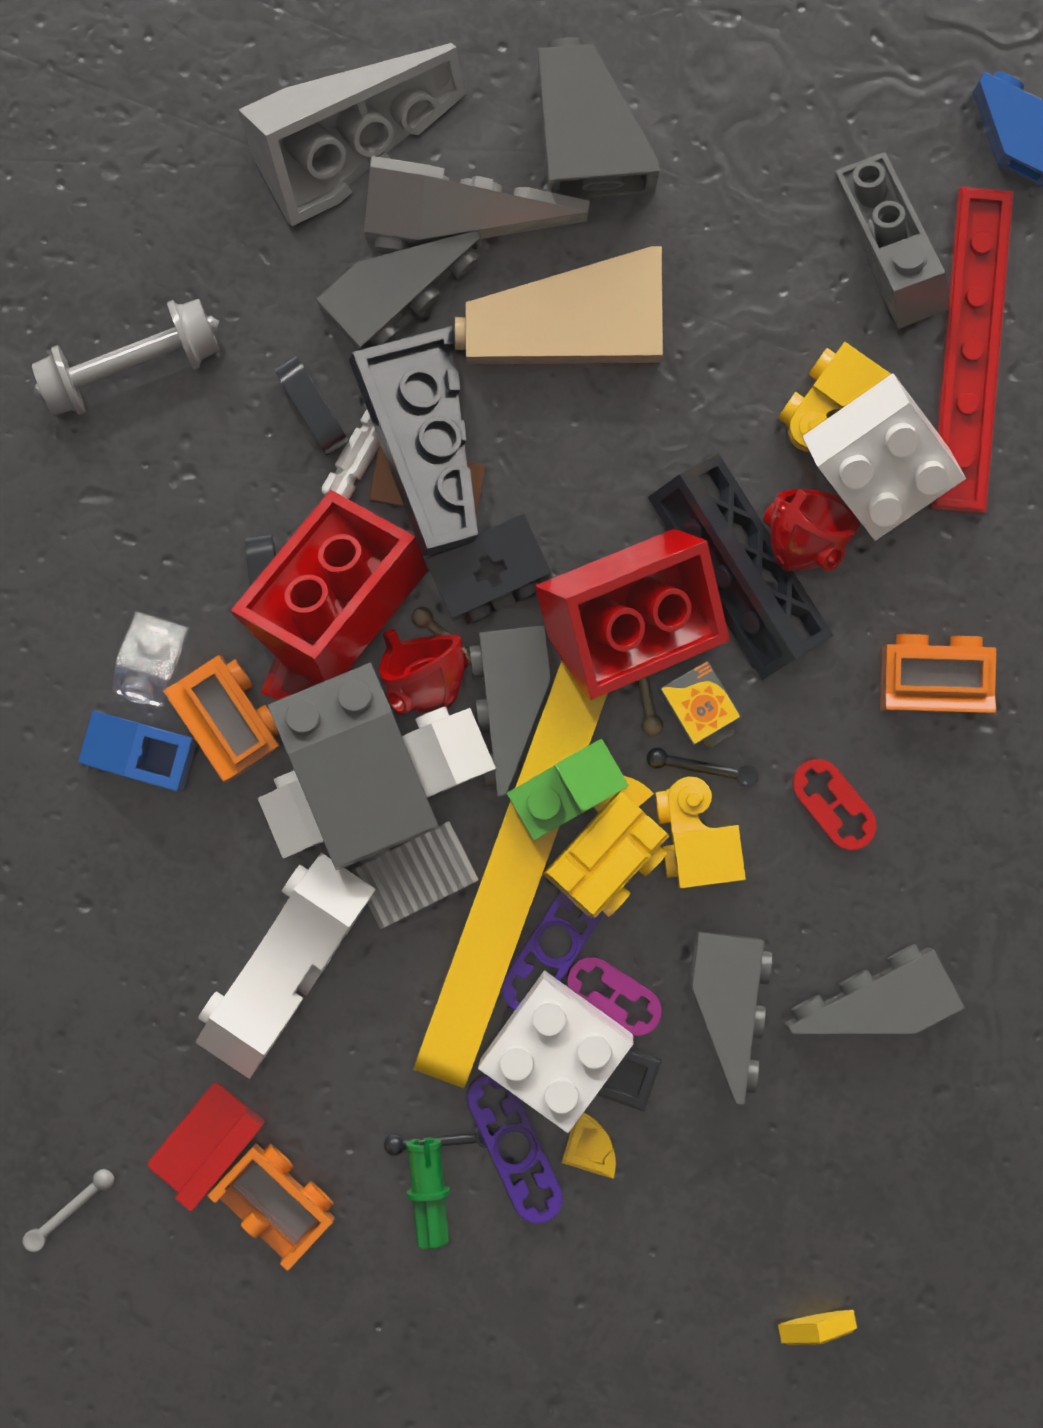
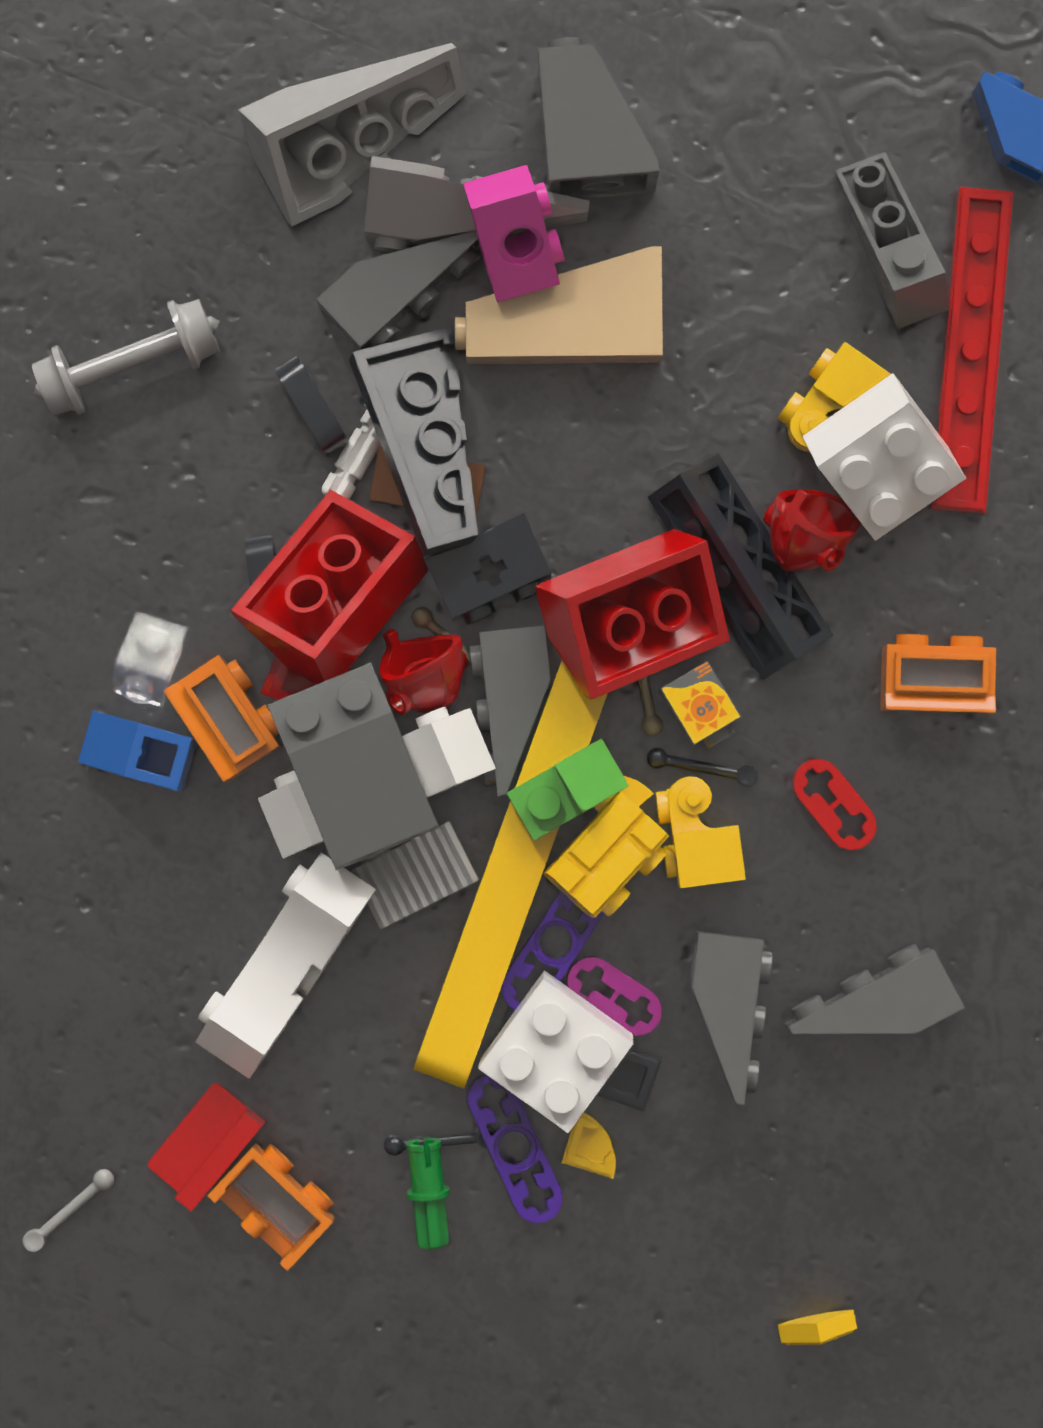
none -> dark pink brick [463,165,565,302]

